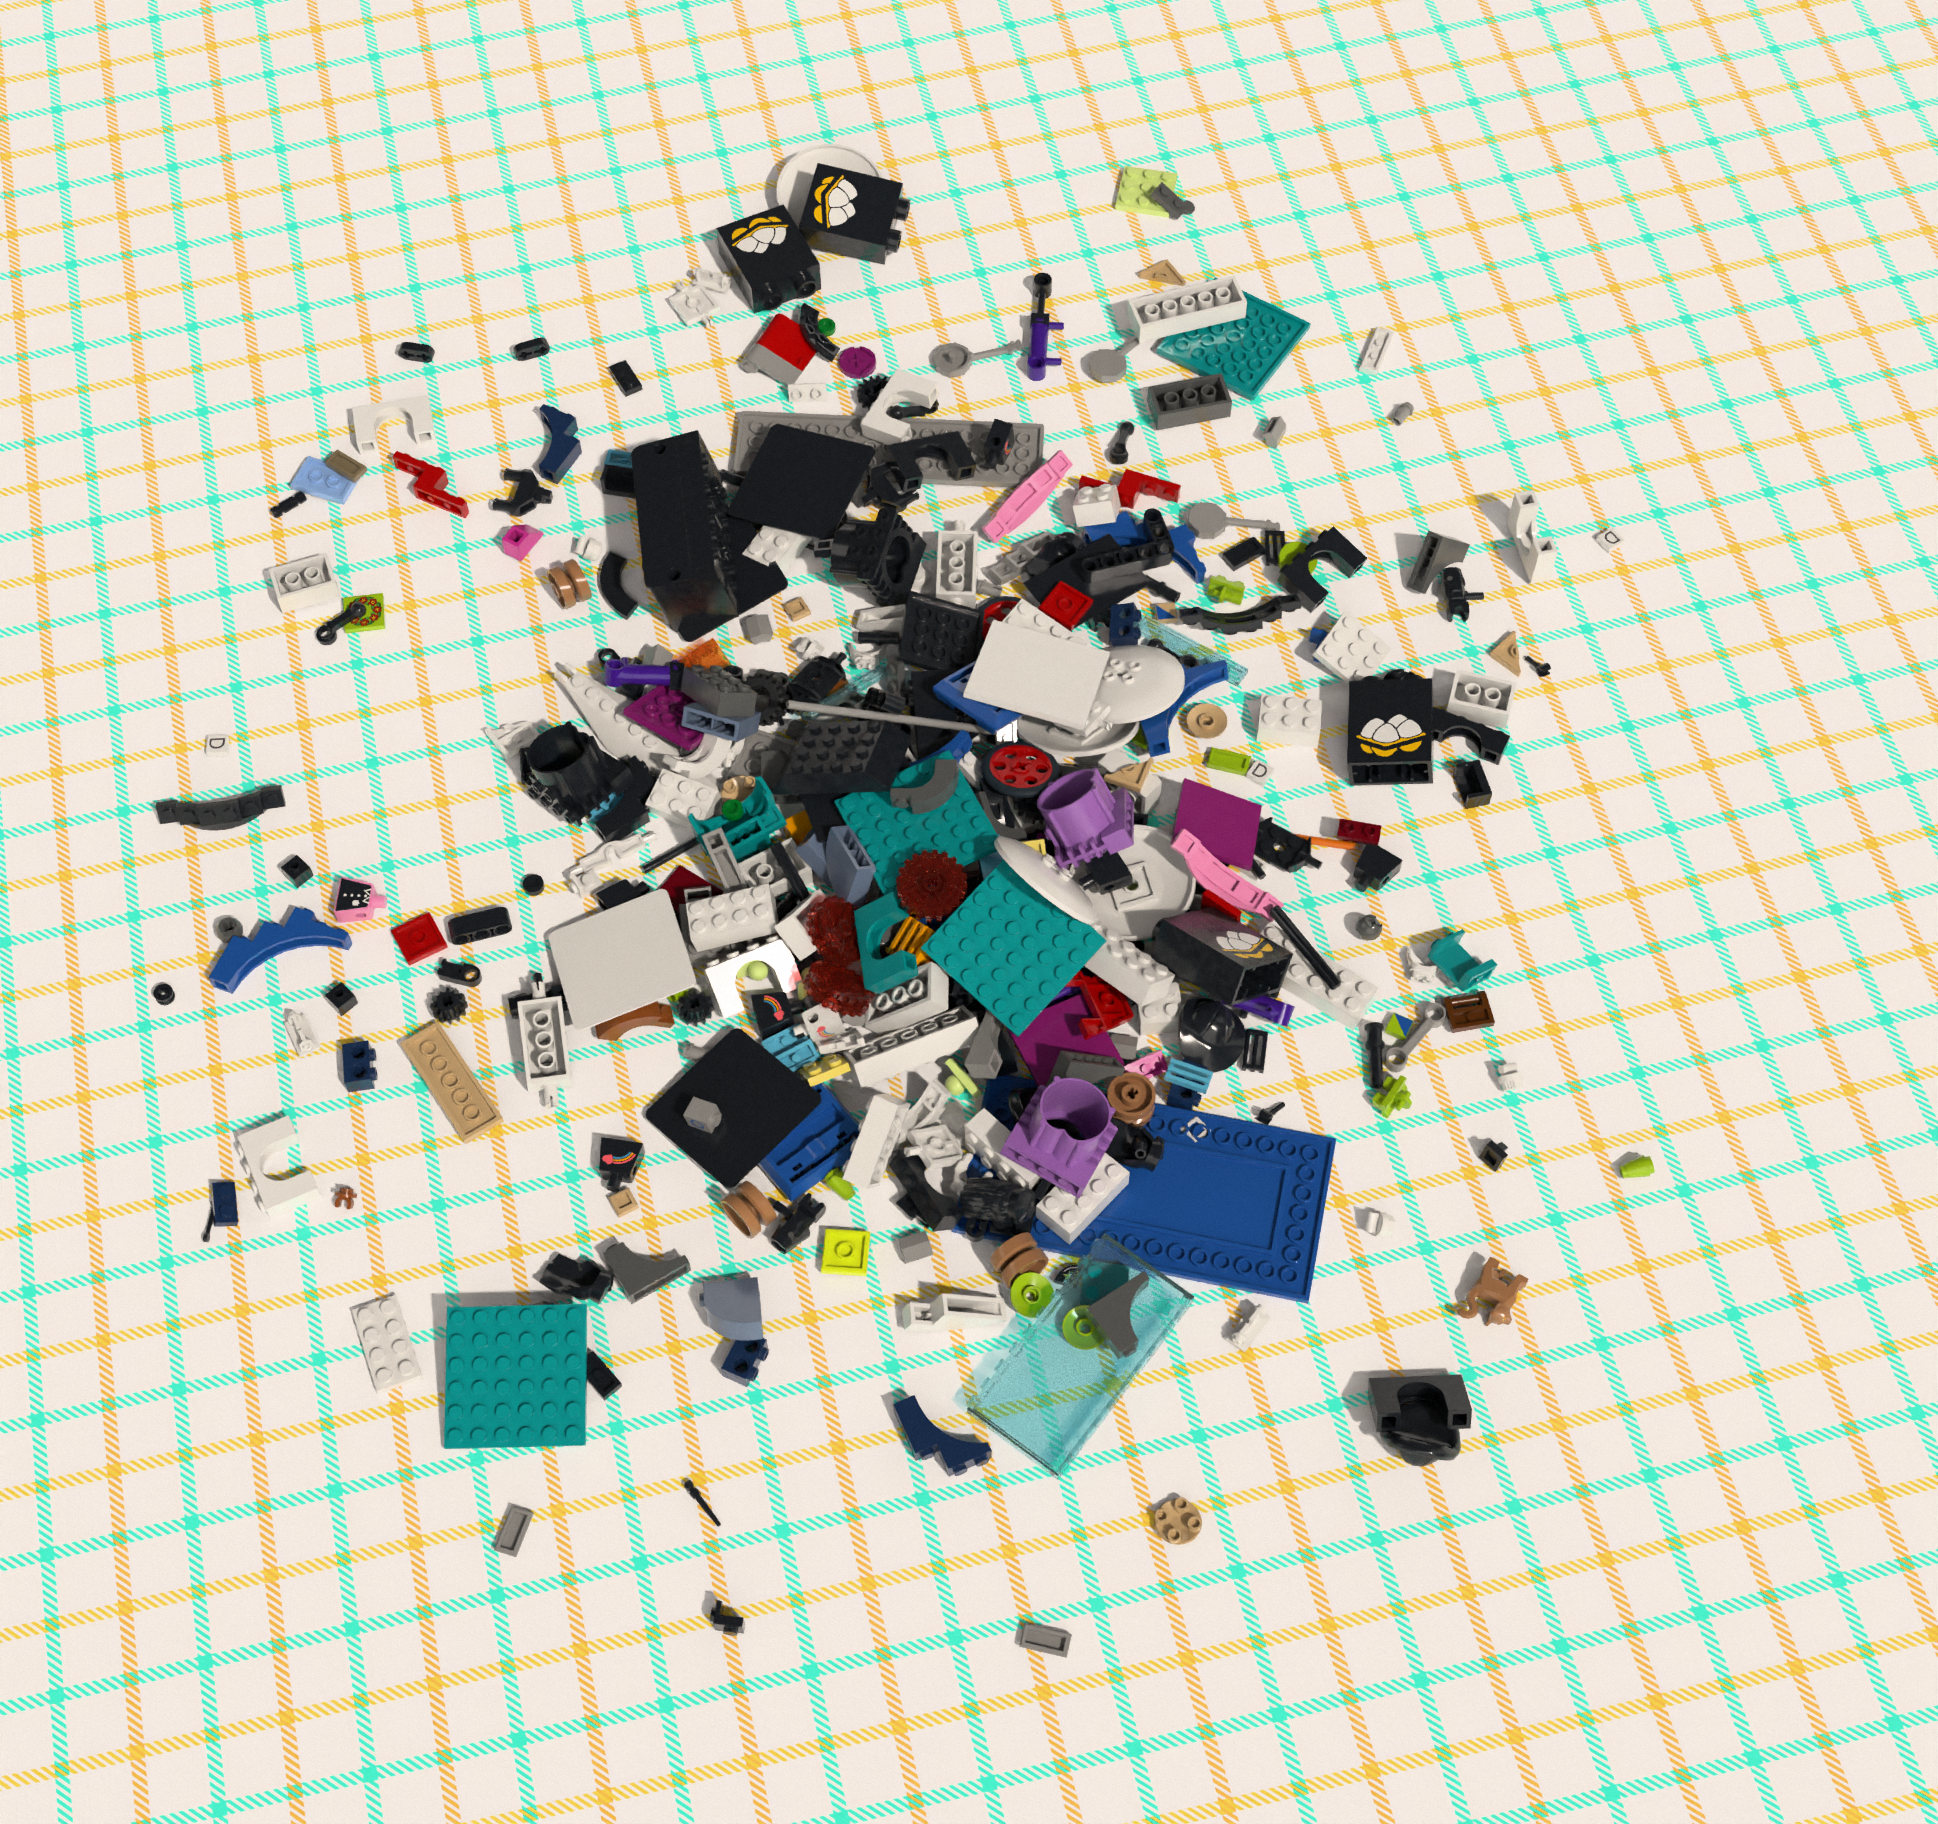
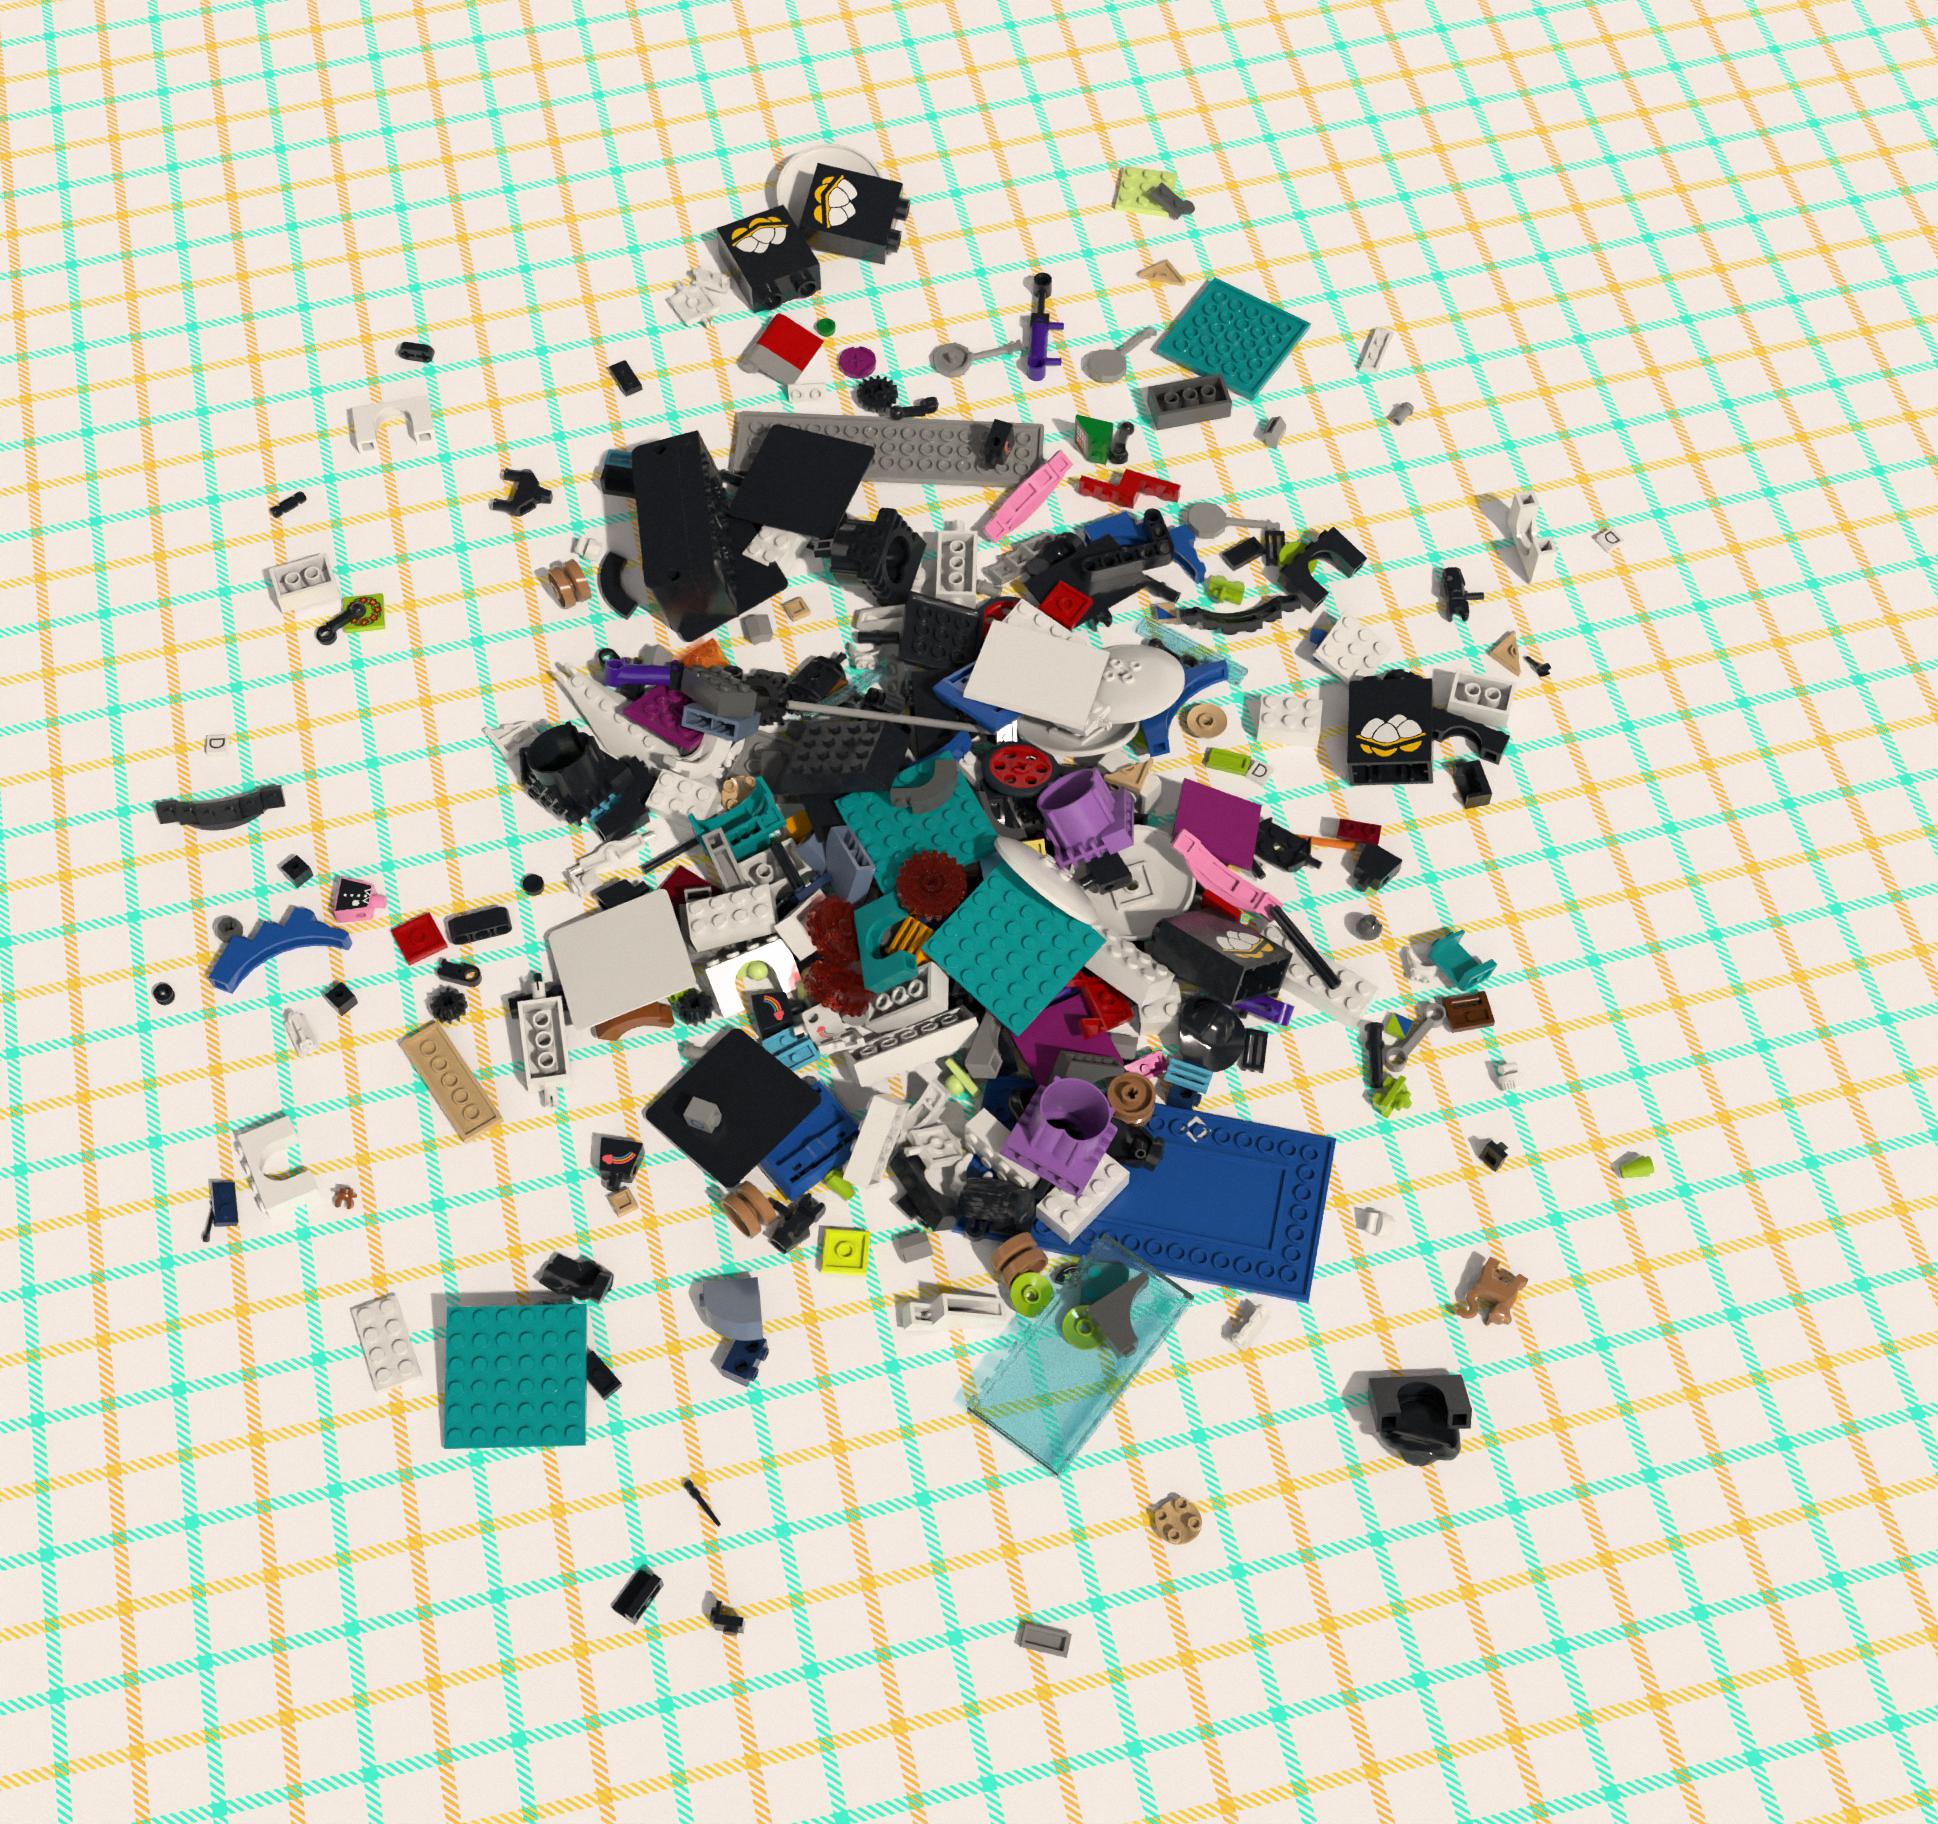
light blue plate [290,456,359,505] -> none
dark tan tile [324,449,367,483] -> none
dark blue brick [342,1040,378,1093] -> none
red bracket [392,451,469,518] -> none
light grey tile [494,1506,534,1557] -> none
dark pink slope [502,524,544,561] -> none
black beam [513,337,550,361] -> none
dark blue arch [539,404,582,485] -> none
dark grey arch [603,1242,691,1304] -> none
green tile [722,799,744,821] -> none
white piece [796,637,825,662] -> none
black tile [798,303,840,362] -> none
light yellow plate [798,1053,851,1087] -> none
white arch [860,369,939,445] -> none
black connector [860,461,919,513] -> none
black arch [885,431,976,492] -> none
dark blue arch [893,1395,992,1476] -> none
white brick [1073,484,1121,527] -> none
dark blue brick [1109,602,1142,646] -> none
white brick [1127,275,1247,343] -> none
black hand [1257,1102,1285,1125] -> none
dark grey arch [1407,530,1470,594] -> none
none -> black panel [612,1569,664,1625]
none -> dark blue plate [789,872,832,906]
none -> green slope [1074,414,1113,465]

